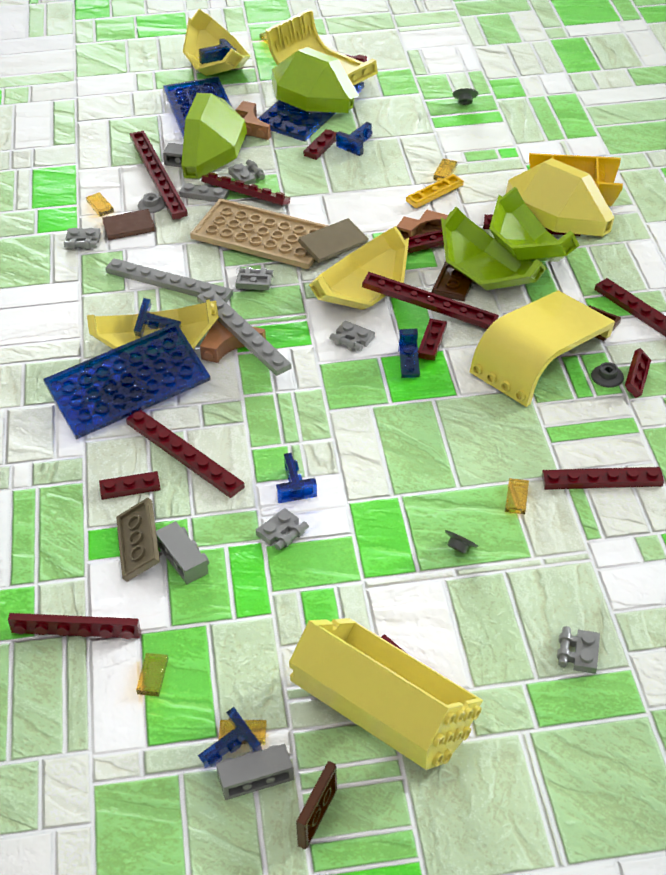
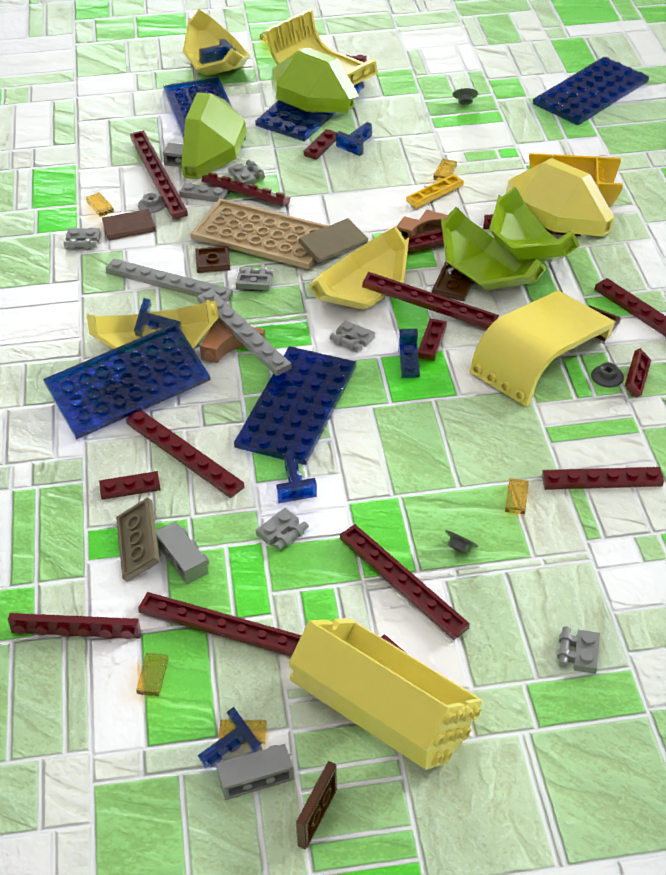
nougat arch [236,101,271,140] -> none
none -> dark red plate [138,592,302,657]
none -> reddish brown tile [195,246,230,273]
none -> clear blue plate [234,346,356,465]
none -> dark red plate [340,524,470,640]
none -> clear blue plate [533,57,649,125]

